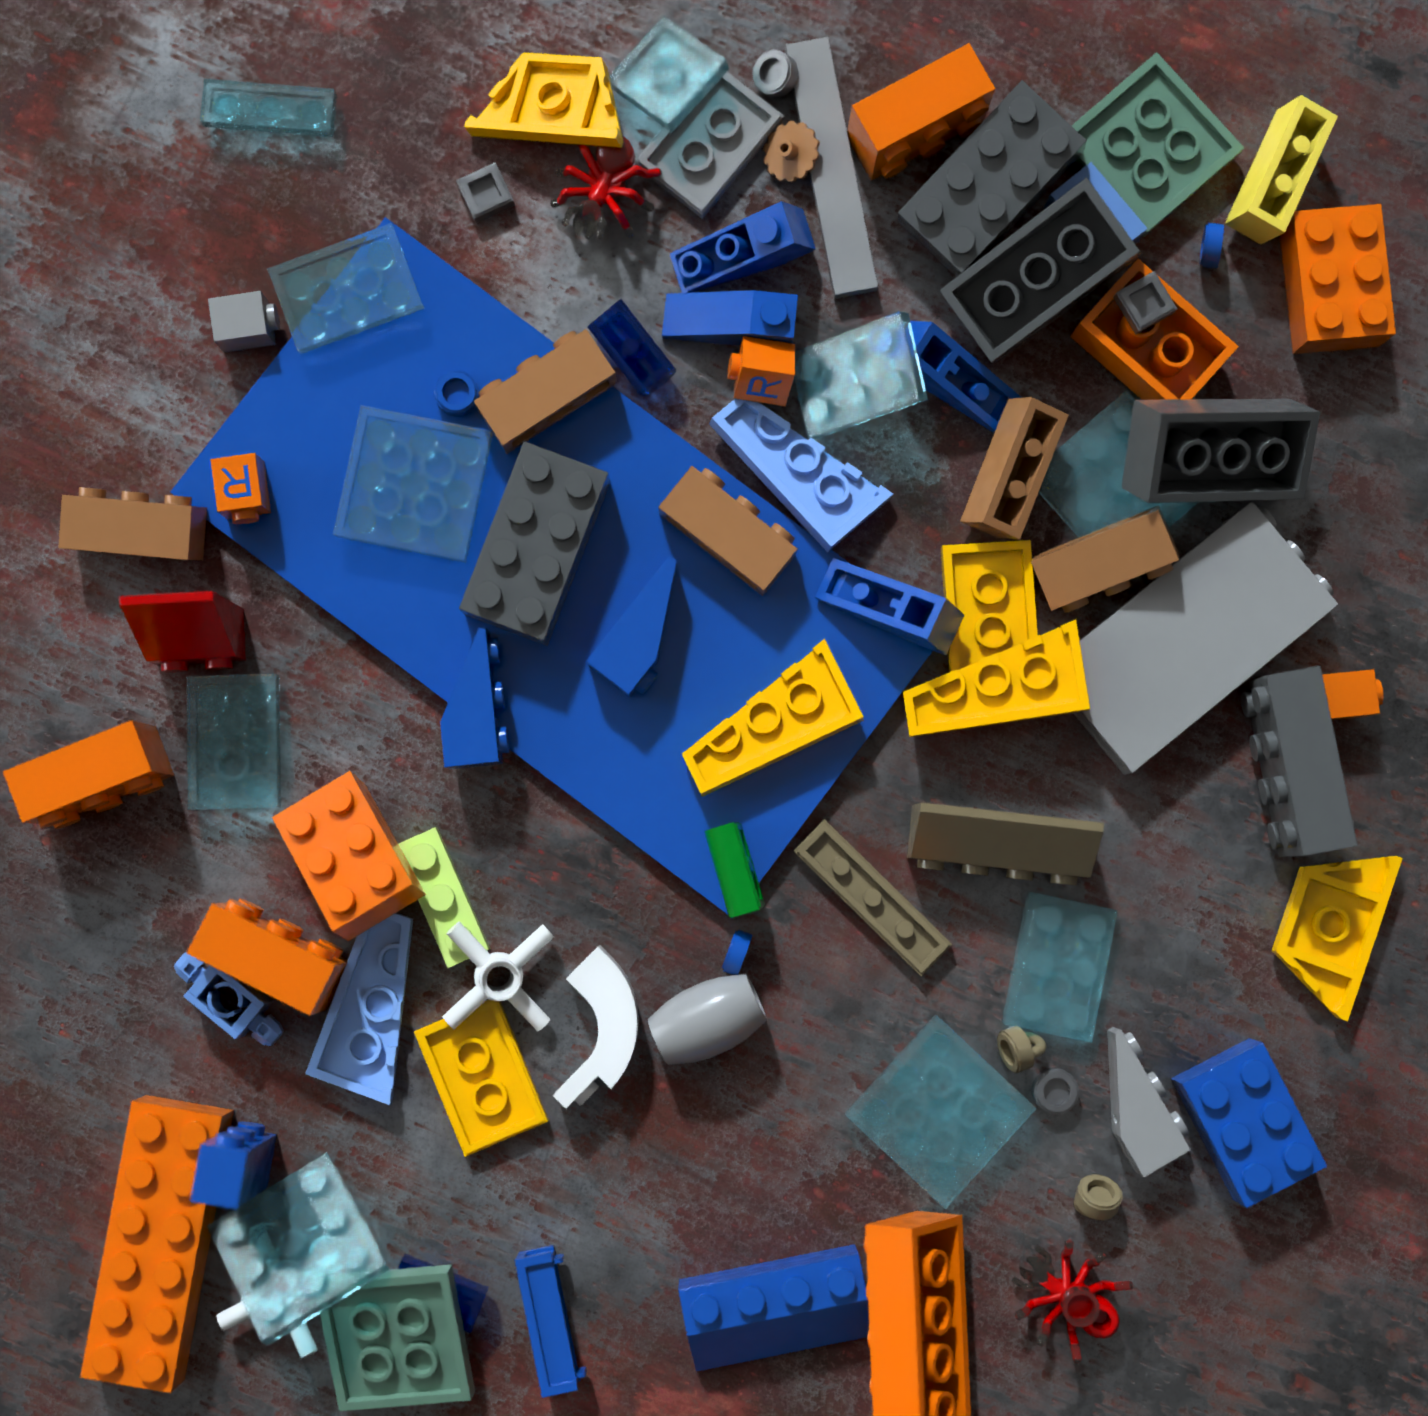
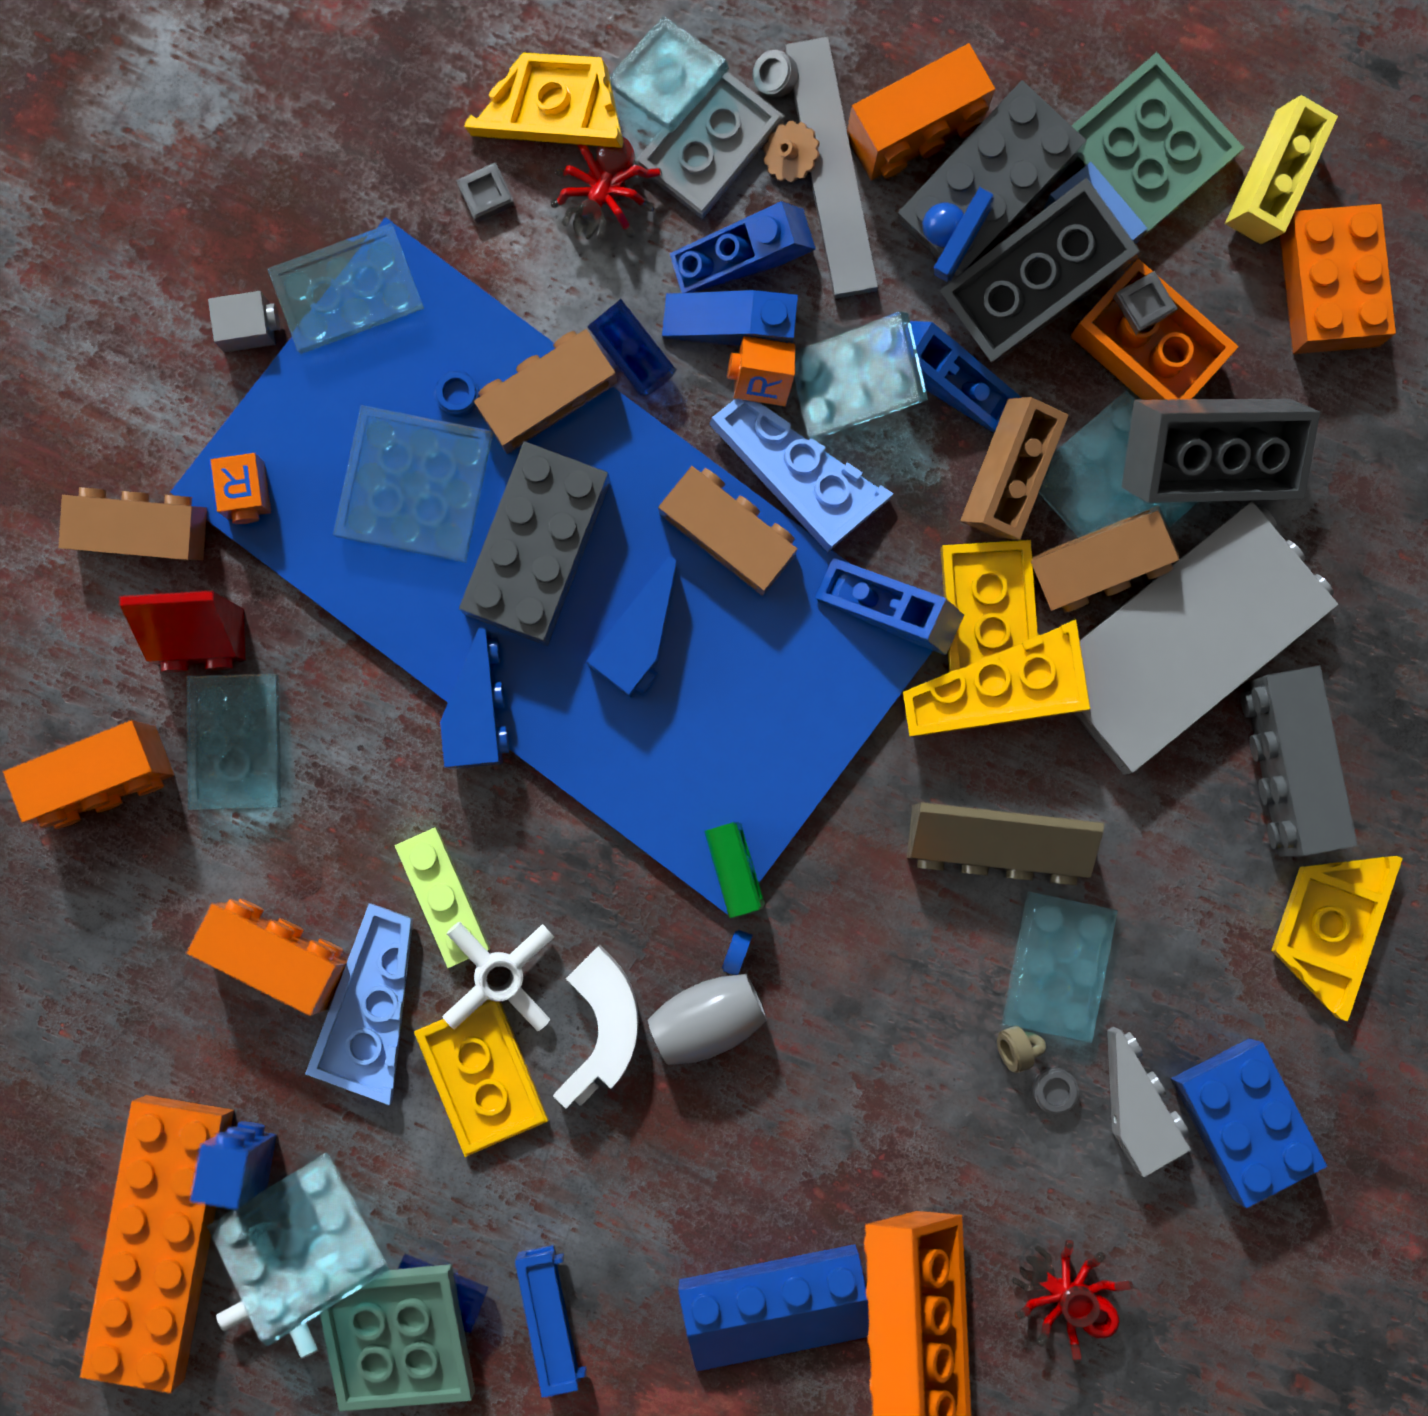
medium blue piece [174,952,284,1046] -> none
clear light blue plate [200,79,337,137] -> none
orange brick [272,771,426,941] -> none
yellow wing [682,639,864,797] -> none
dark tan tile [793,819,953,977] -> none
clear light blue plate [844,1014,1037,1209] -> none
dark tan tile [1073,1174,1123,1220] -> none
blue tile [1199,223,1224,269] -> none
orange brick [1322,669,1384,720] -> none
none -> blue tile [922,187,994,282]

